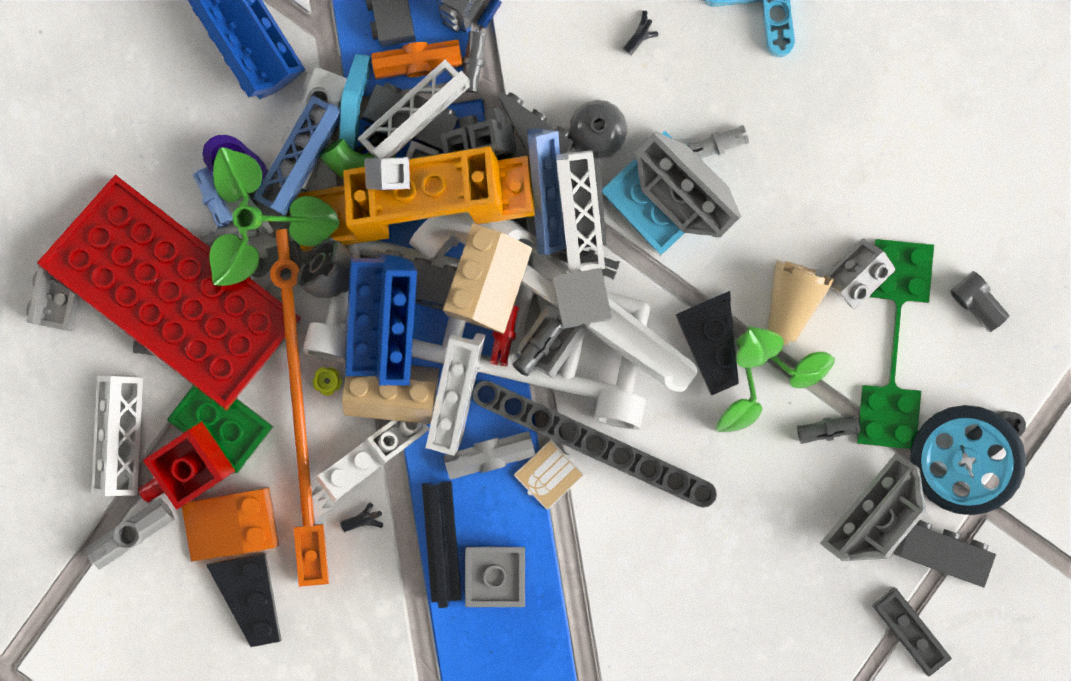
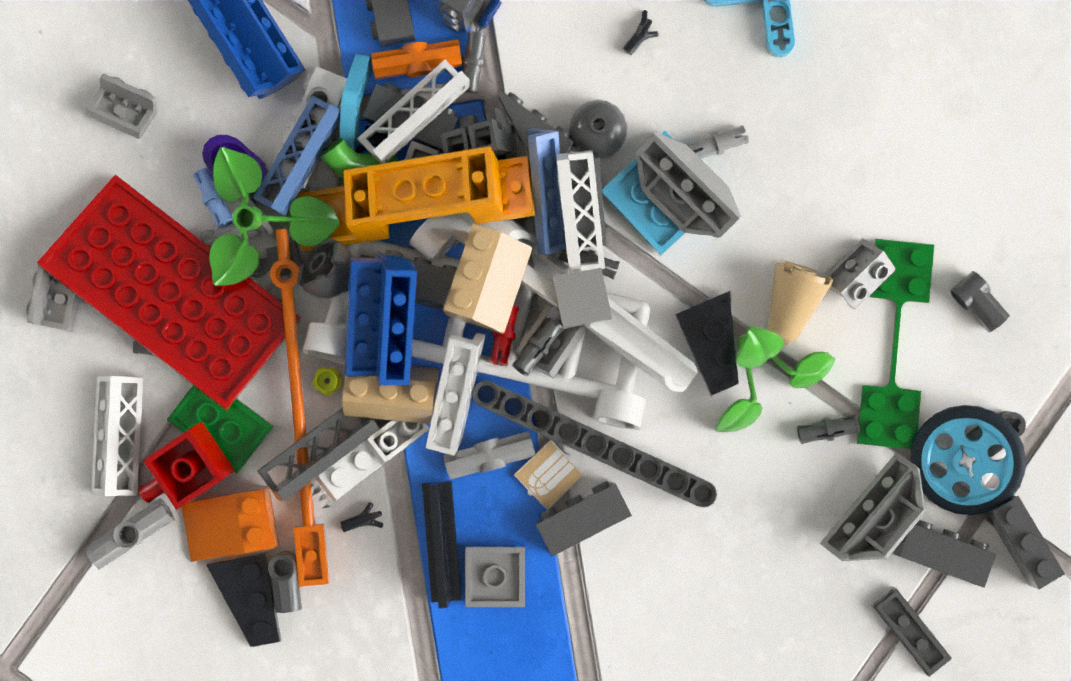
panel [365,157,410,190] -> none
none -> light grey bracket [86,74,156,139]
none -> dark grey fence [257,407,380,501]
none -> dark grey piece [268,551,302,613]
none -> dark grey brick [536,480,632,556]
none -> dark grey brick [986,495,1065,589]

